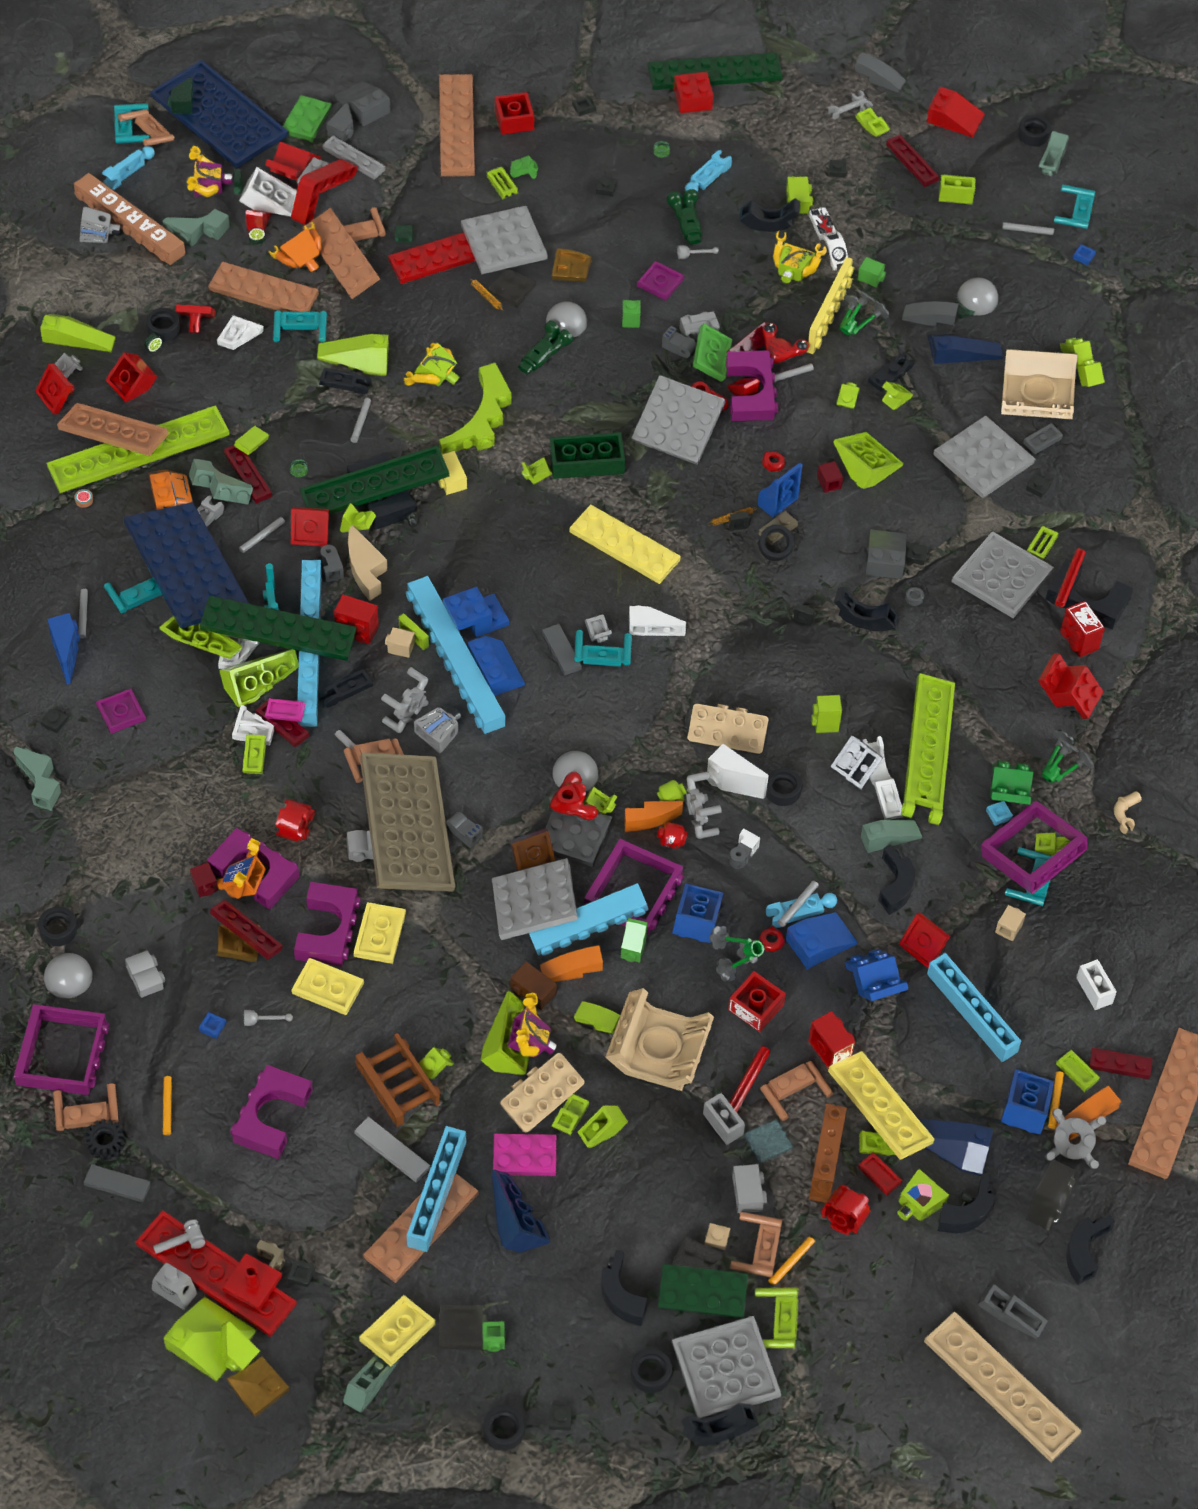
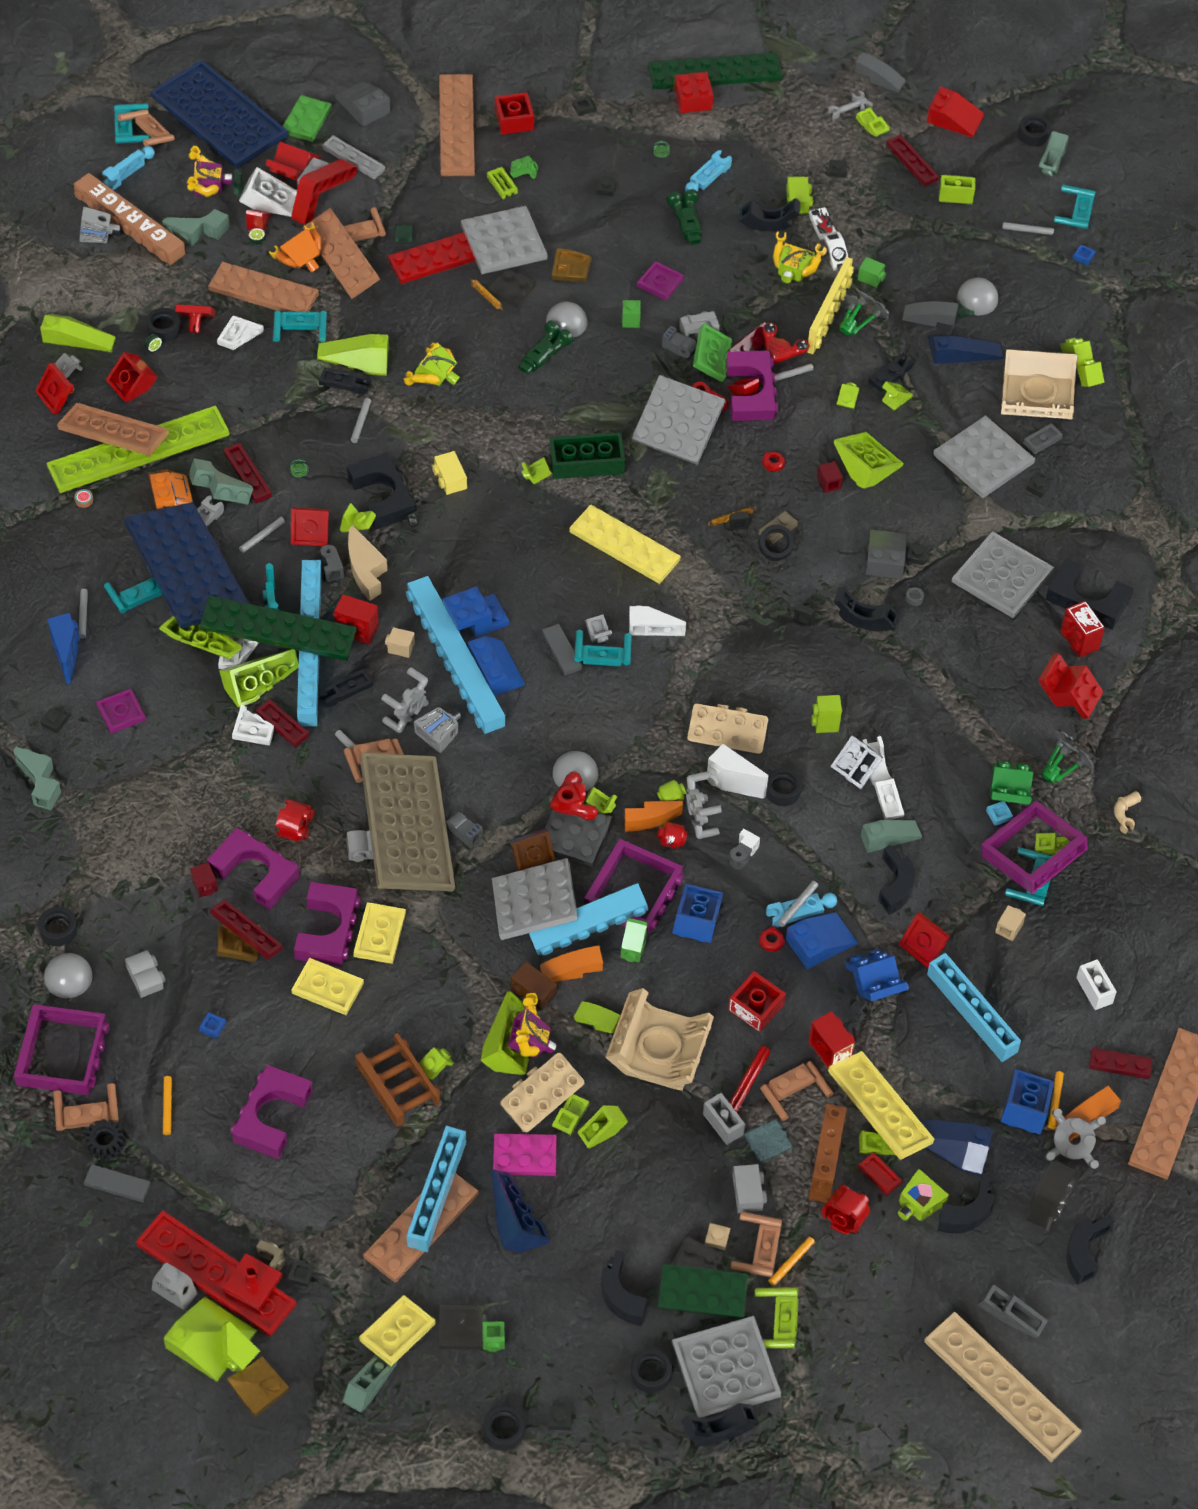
light grey piece [153,1219,205,1254] -> none
clear green slope [168,78,194,114] -> none
torso [217,838,266,899] -> none
lime tile [234,426,269,455] -> none
lime plate [242,734,267,774] -> none
light grey hinge [244,1010,293,1026] -> none
dark pink tile [265,698,306,722] -> none
dark green plate [300,445,450,515] -> none
dark grey slope [326,104,354,142] -> none
light grey tile [355,1117,430,1183] -> none
lime tile [399,613,429,650] -> none
lime arch [439,363,511,454] -> none
light grey hinge [677,245,719,259] -> none
dark grey plant [709,926,765,981] -> none
blue slope [758,463,803,518] -> none
lime hinge [901,673,955,825] -> none
lime tile [1027,526,1059,561] -> none
red axle [1055,548,1086,608] -> none
lime tile [1056,1050,1100,1092] -> none

